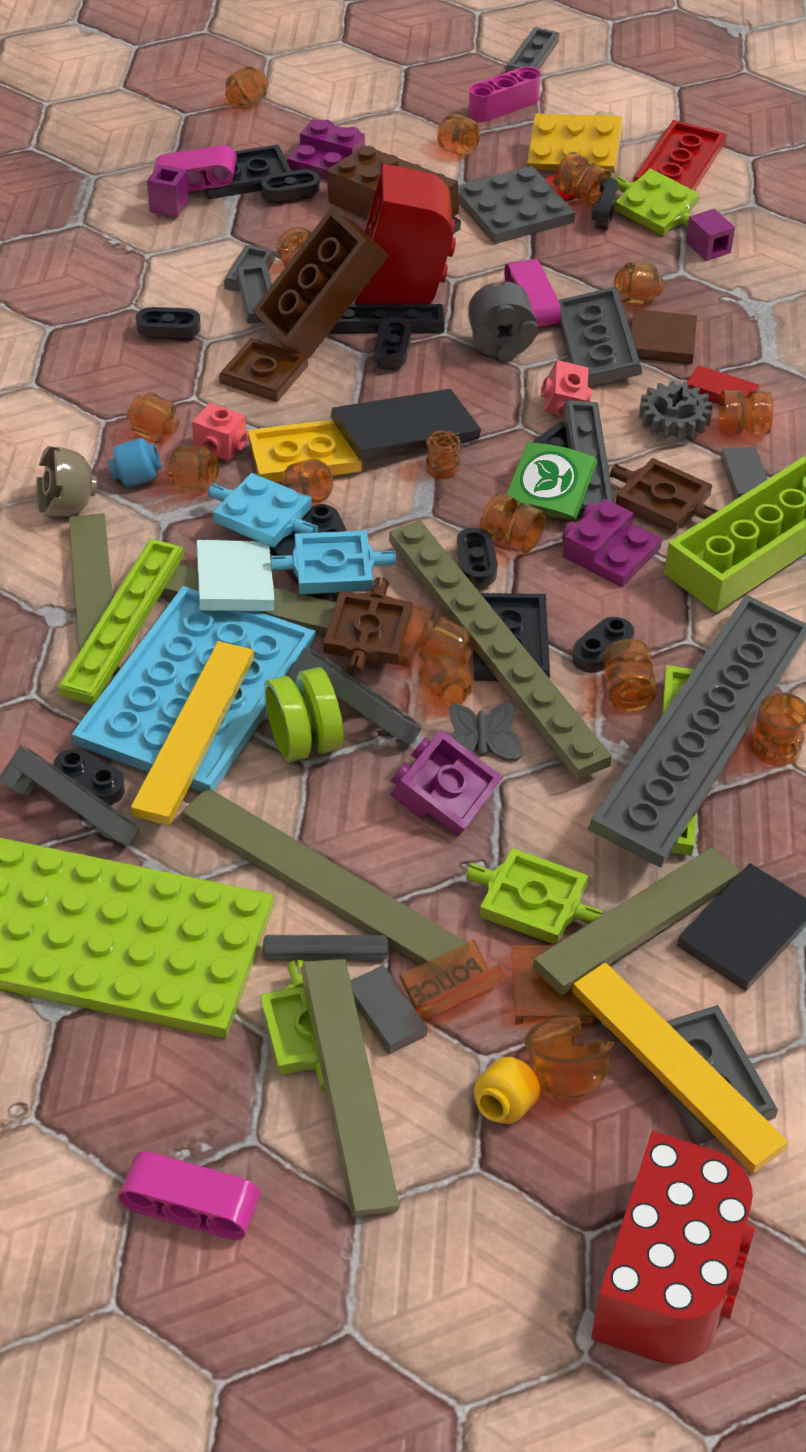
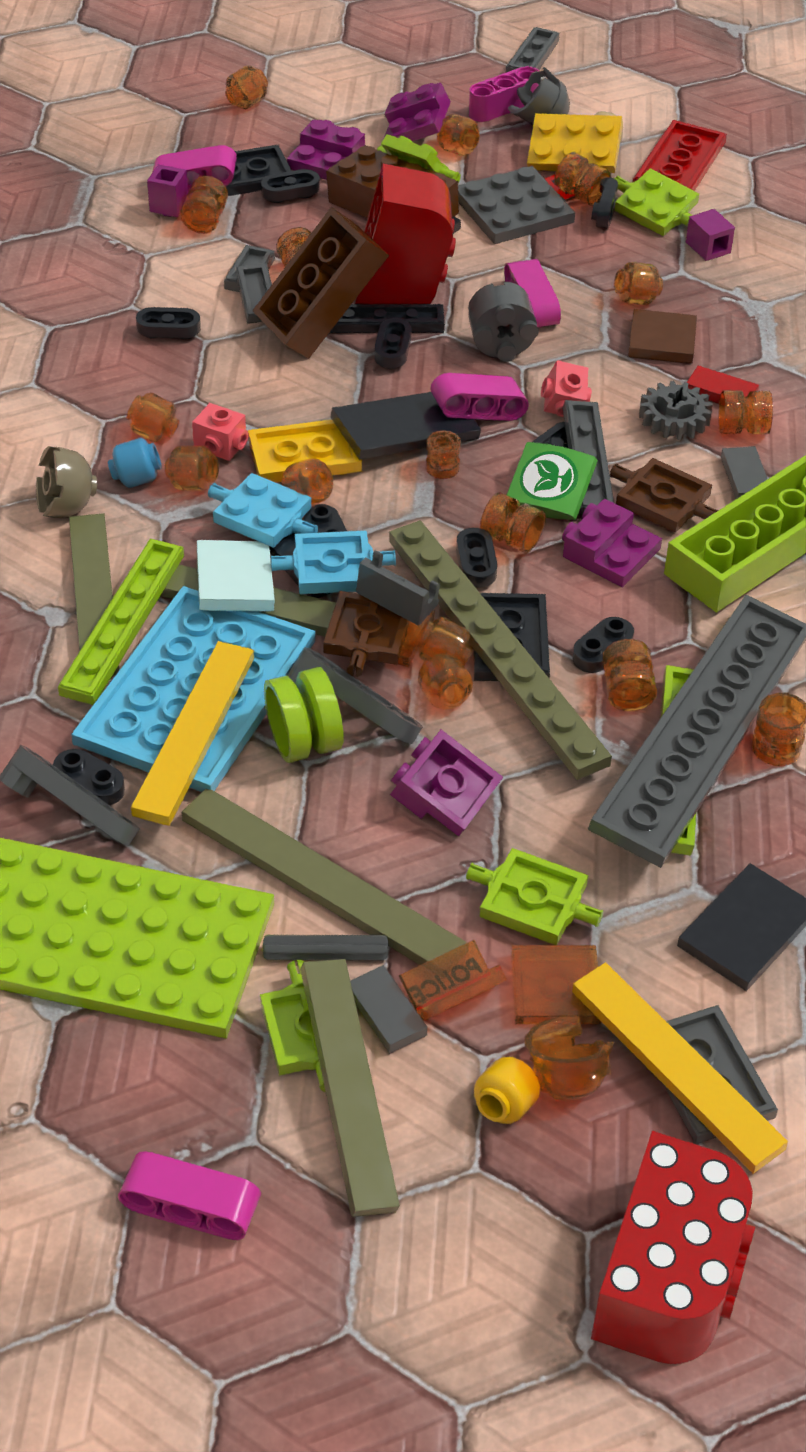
reddish brown tile [219,338,308,402] -> none
dark grey piece [449,702,522,760] -> none
olive tile [532,847,741,995] -> none
dark grey tile [558,287,642,387] -> none
none -> clear orange wheel [180,176,228,234]
none -> dark grey hinge [356,550,440,626]
none -> lime plate [377,134,461,183]
none -> magenta plate [383,82,451,141]
none -> dark pink beam [430,373,529,421]
none -> dark grey helmet [508,67,570,126]

